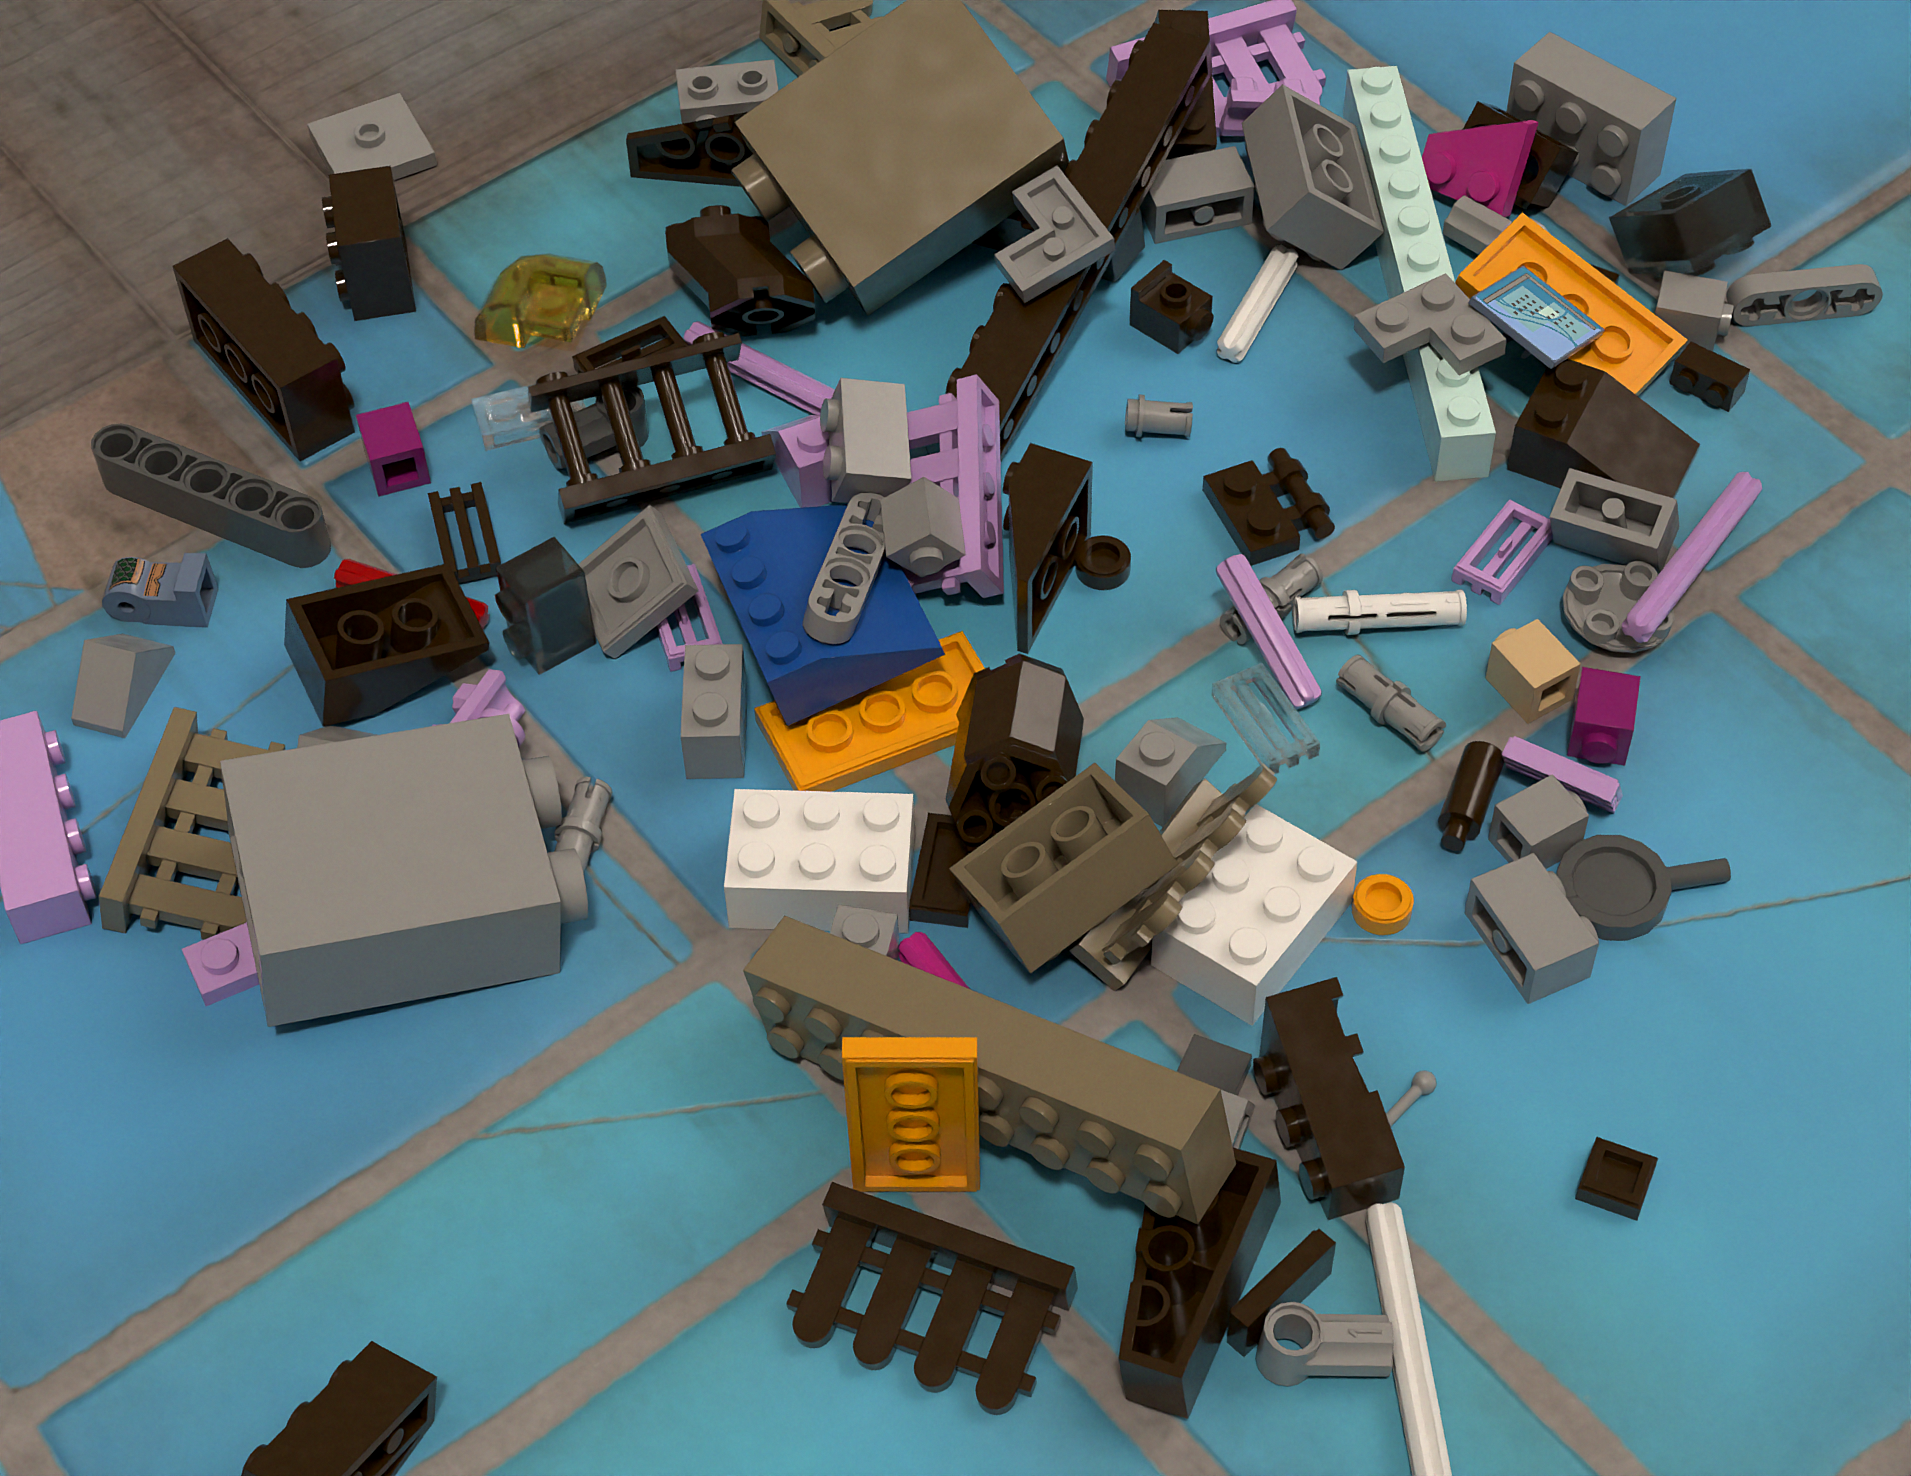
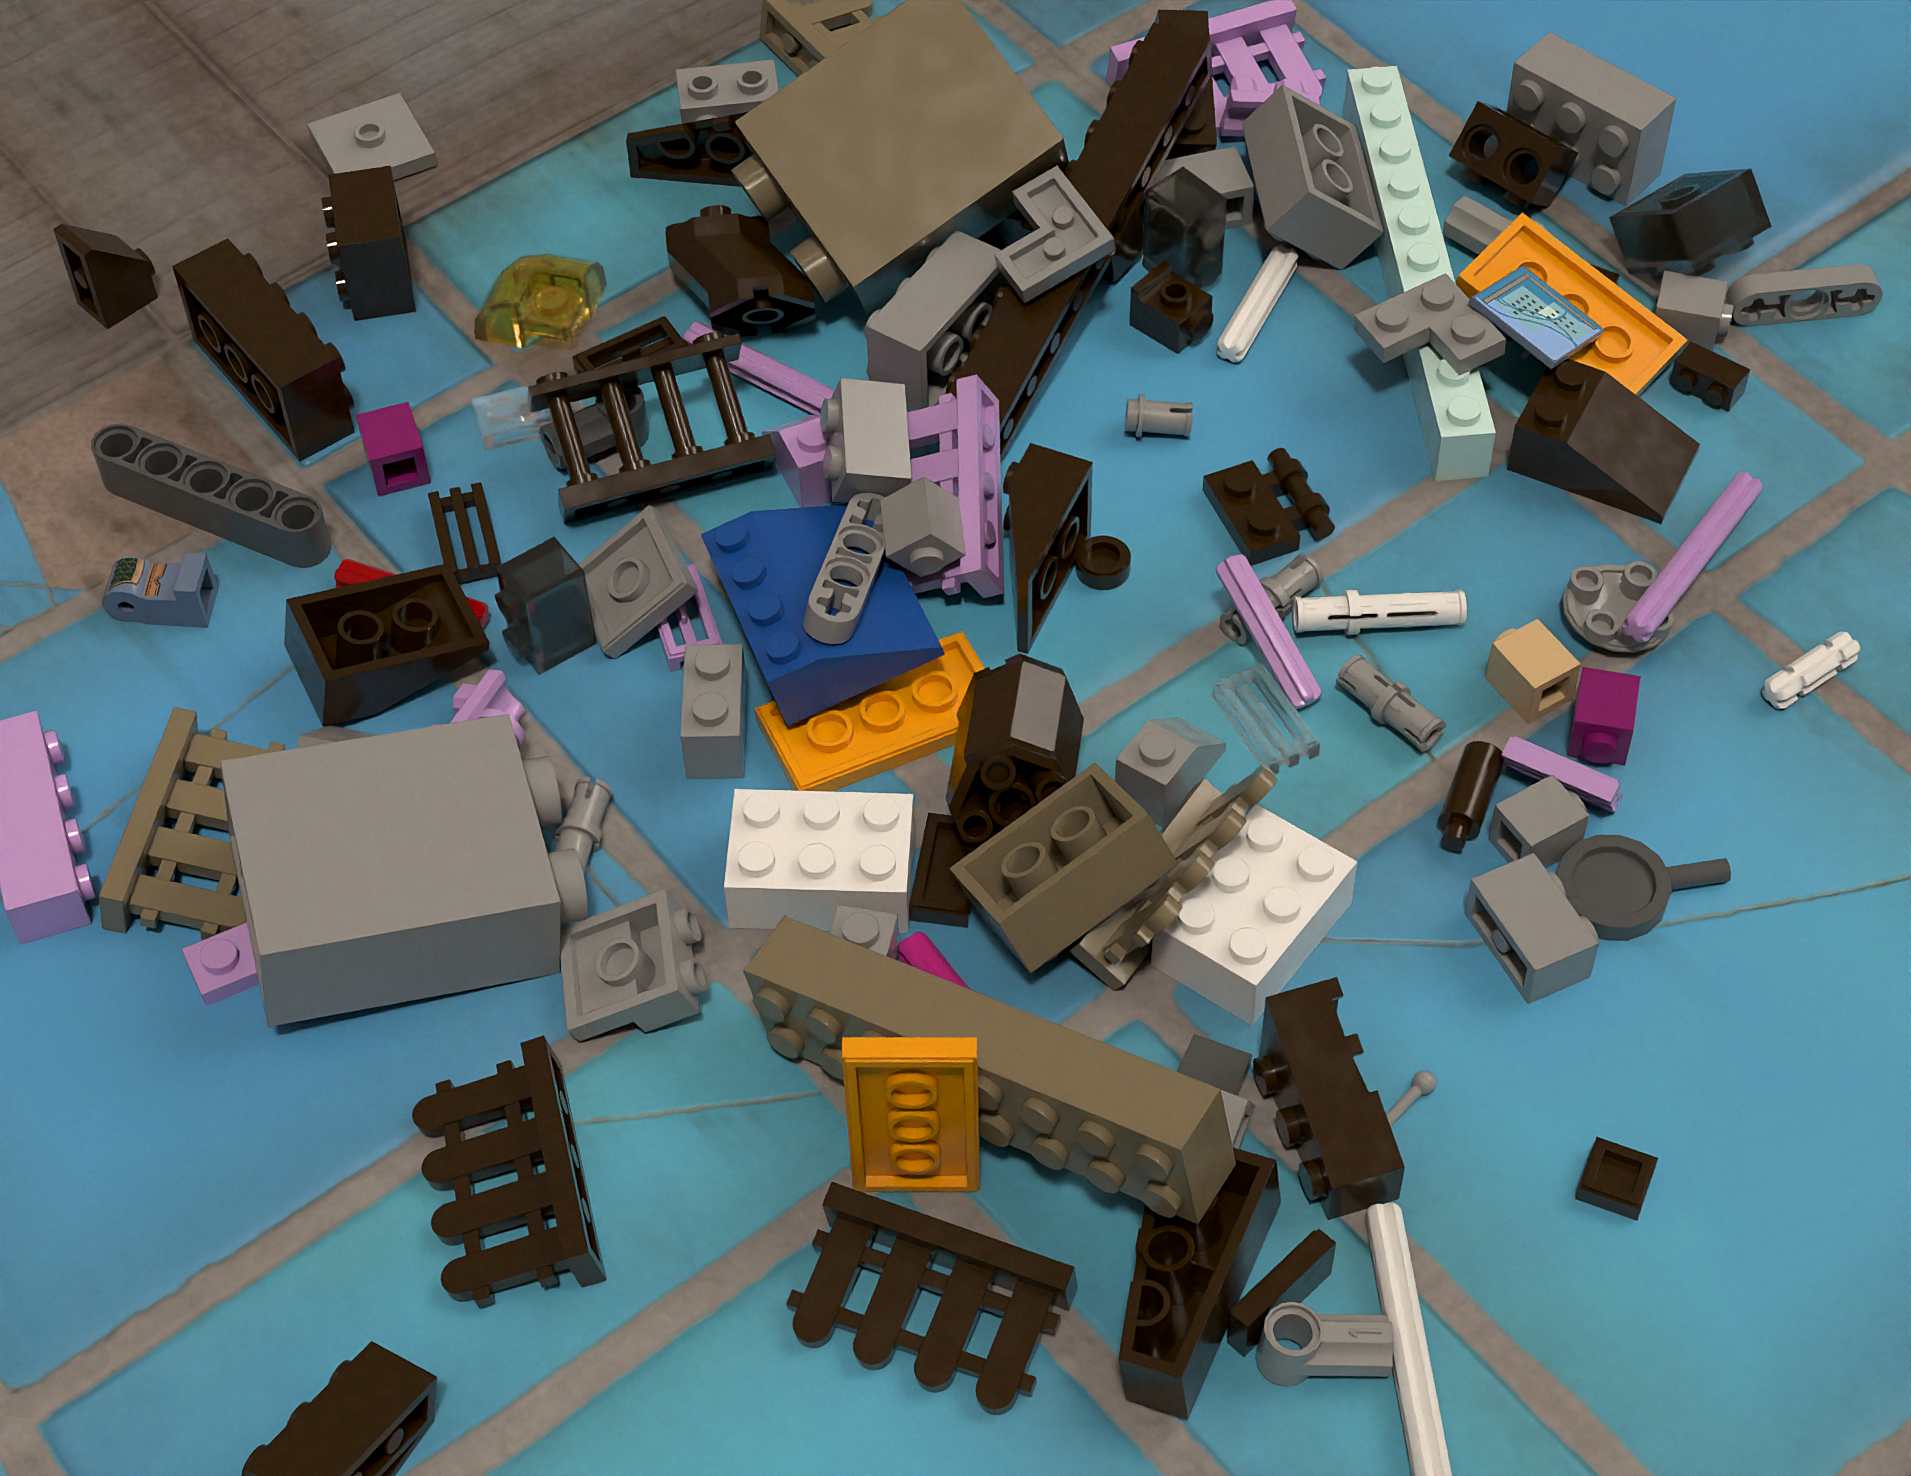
light grey slope [71,633,175,738] -> none
light orange tile [1352,874,1414,935] -> none
dark pink wing [1422,120,1539,217] -> none
lavender tile [1451,499,1553,605] -> none
light grey brick [1550,468,1680,574] -> none
none -> dark brown slope [53,224,158,329]
none -> dark brown fence [412,1035,606,1308]
none -> light grey plate [560,889,708,1041]
none -> light grey brick [864,230,1009,412]
none -> clear smoke brick [1142,167,1227,288]
none -> white axle [1762,631,1861,709]

